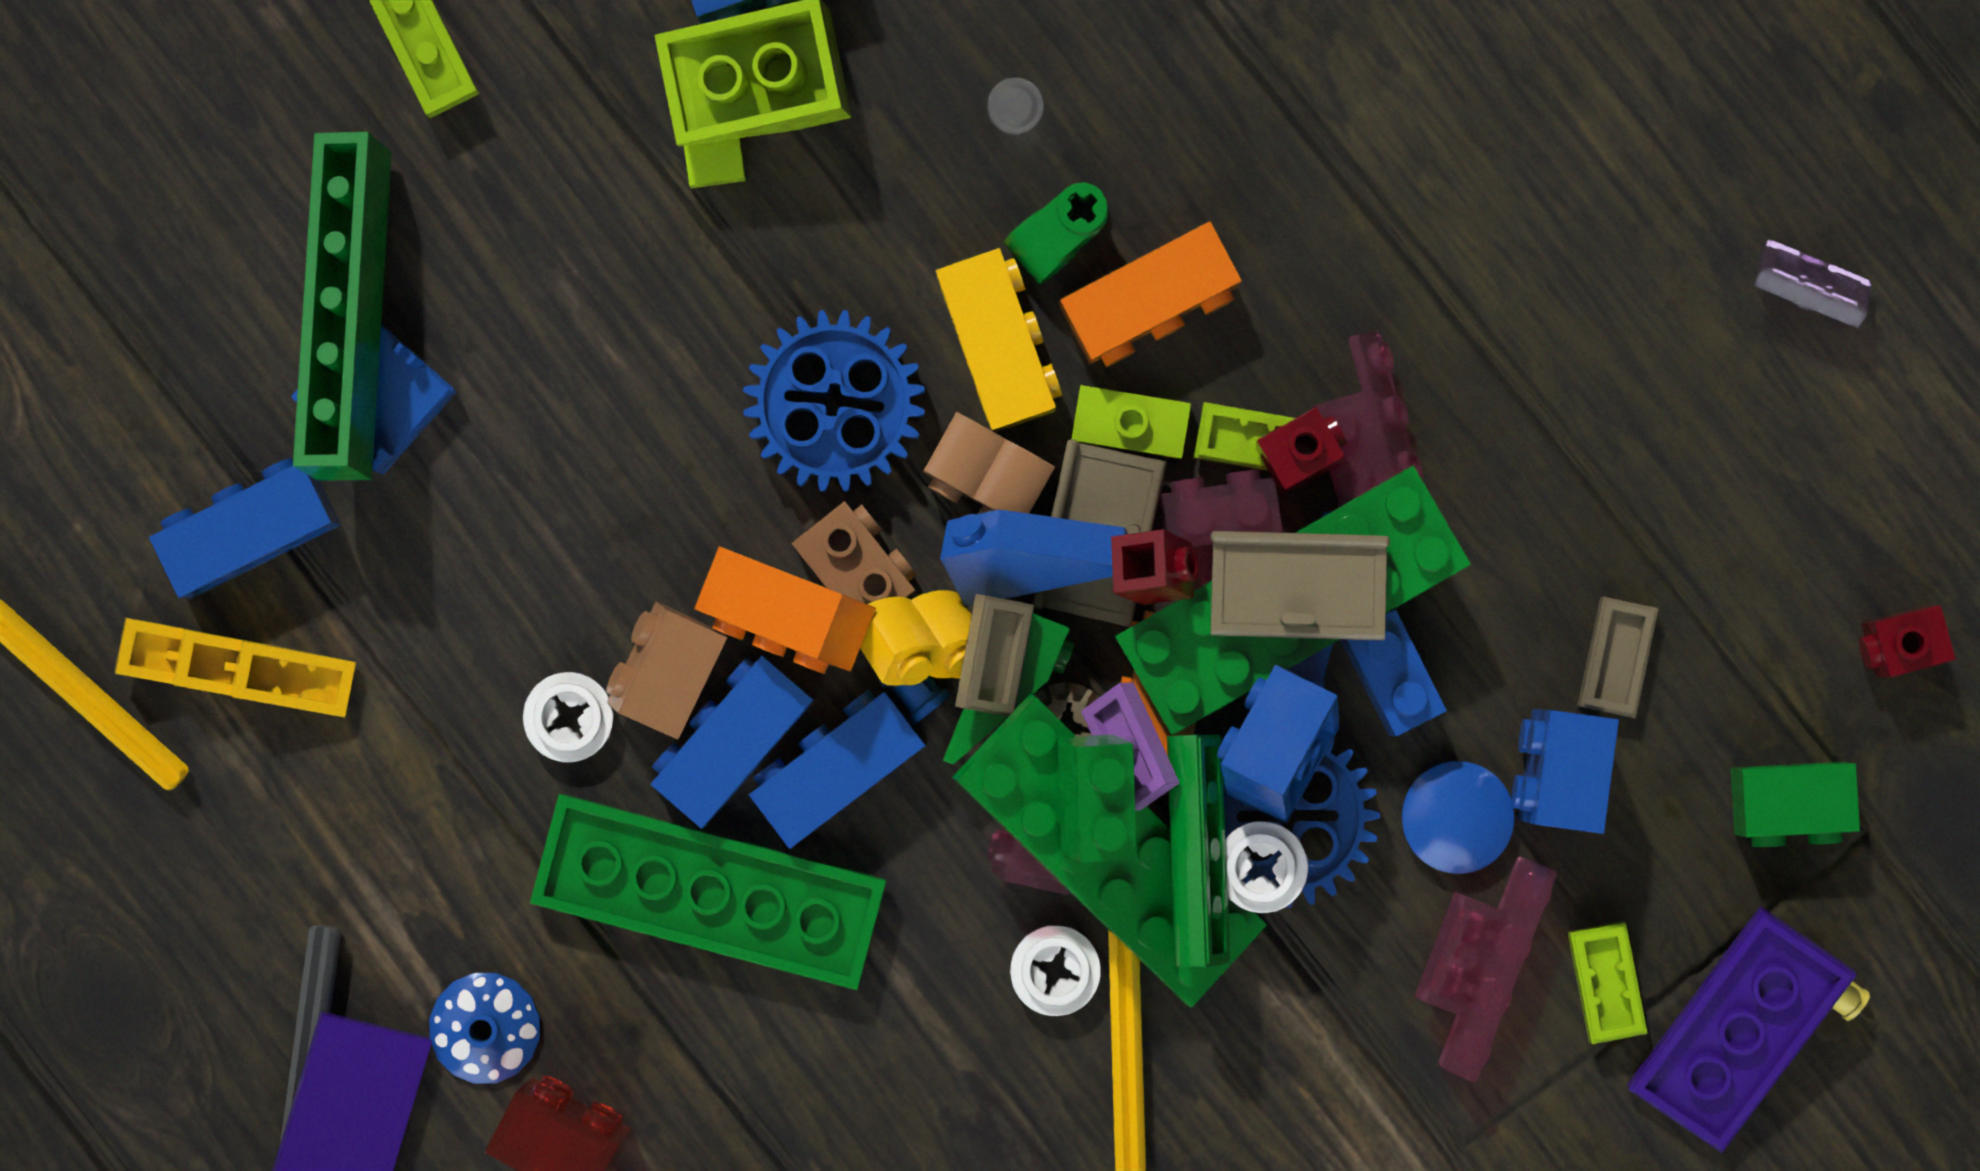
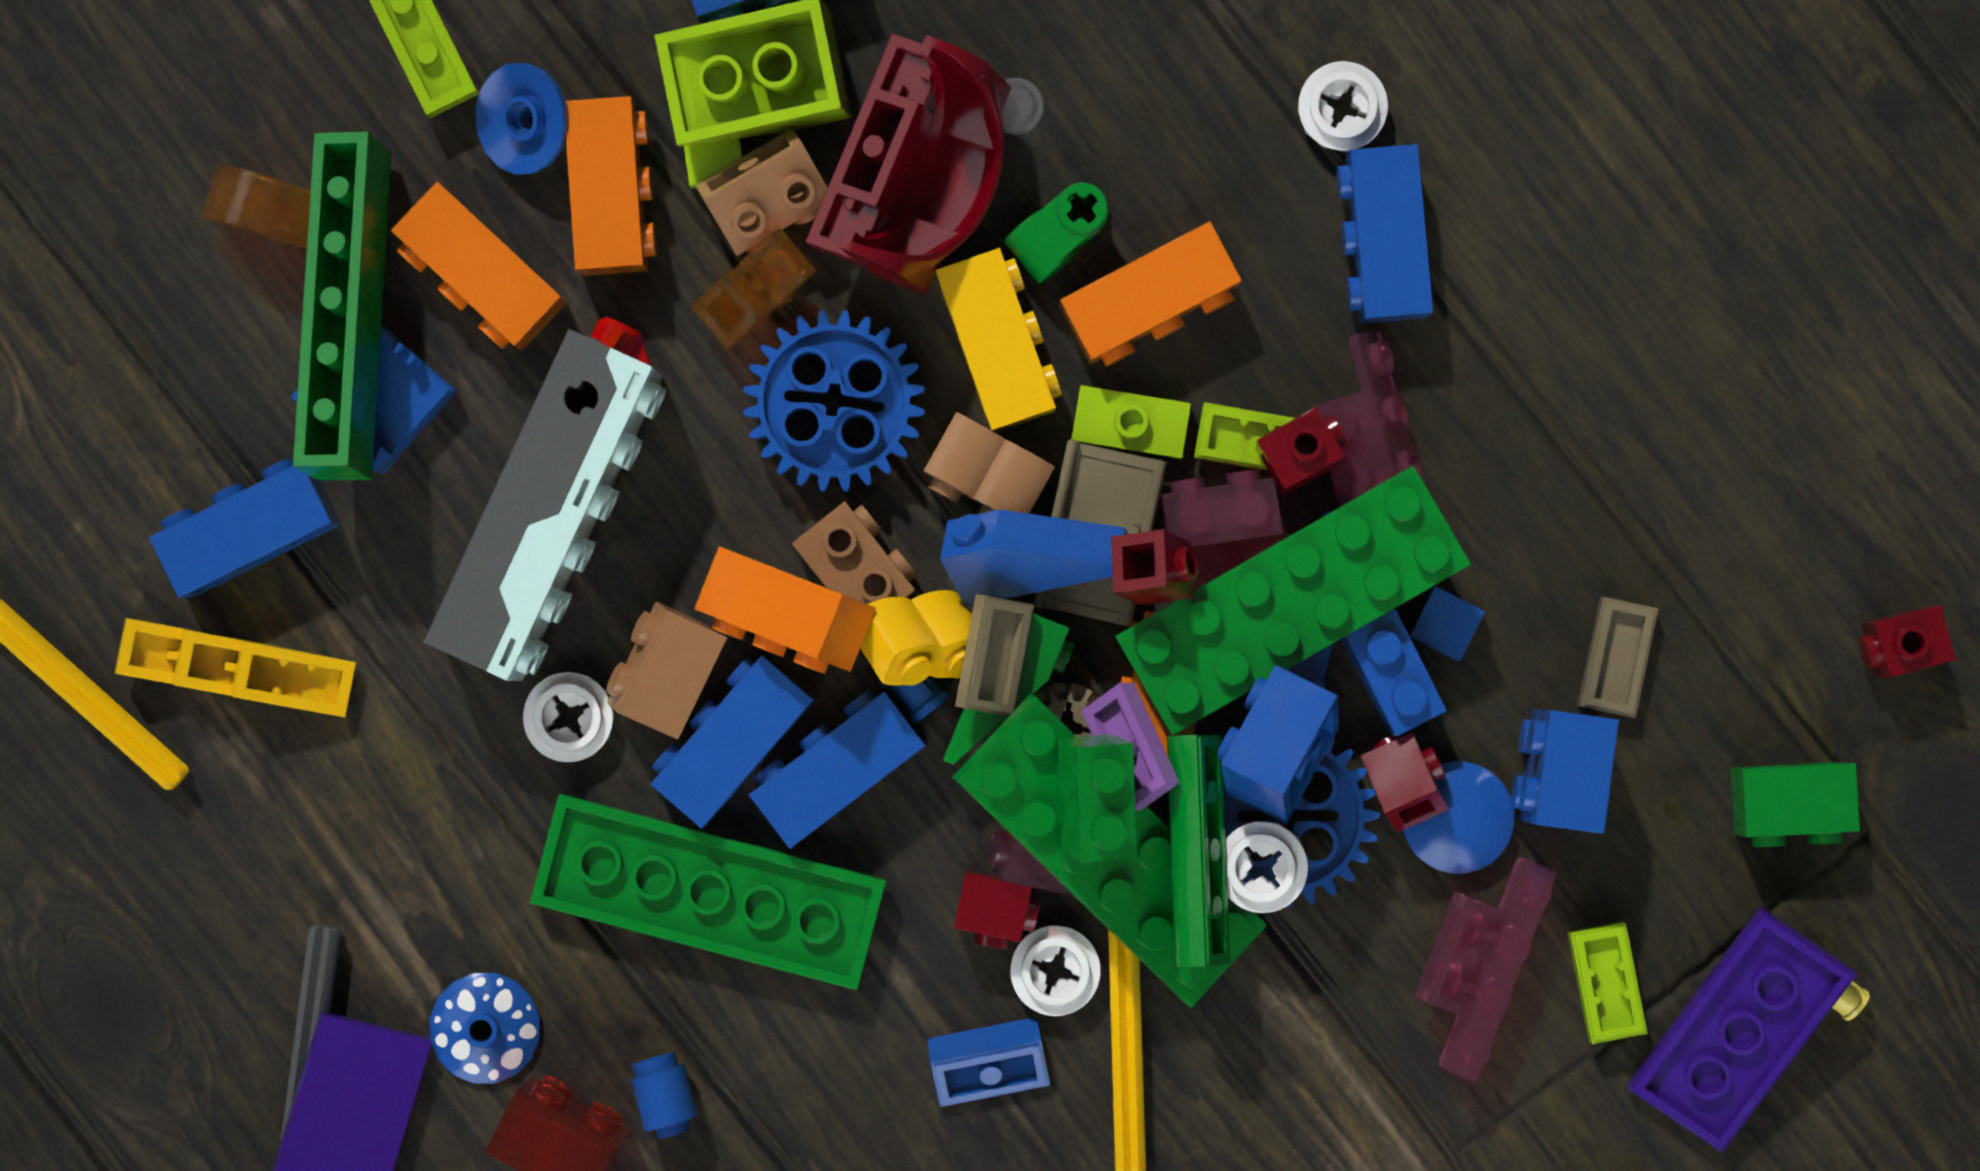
dark tan door [1211,531,1390,640] -> none
clear purple plate [1753,240,1871,328] -> none
none -> clear orange brick [201,164,311,250]
none -> orange brick [391,182,568,351]
none -> piece [424,317,666,681]
none -> blue dish [475,63,568,175]
none -> orange brick [565,96,657,276]
none -> blue brick [630,1051,699,1139]
none -> clear orange brick [691,228,816,350]
none -> medium nougat brick [695,128,828,256]
none -> dark red piece [806,34,1012,294]
none -> blue slope [927,1018,1050,1107]
none -> dark red brick [954,870,1041,950]
none -> white gear [1297,61,1388,152]
none -> blue brick [1336,144,1433,324]
none -> dark red brick [1361,732,1449,833]
none -> blue tile [1408,586,1485,662]

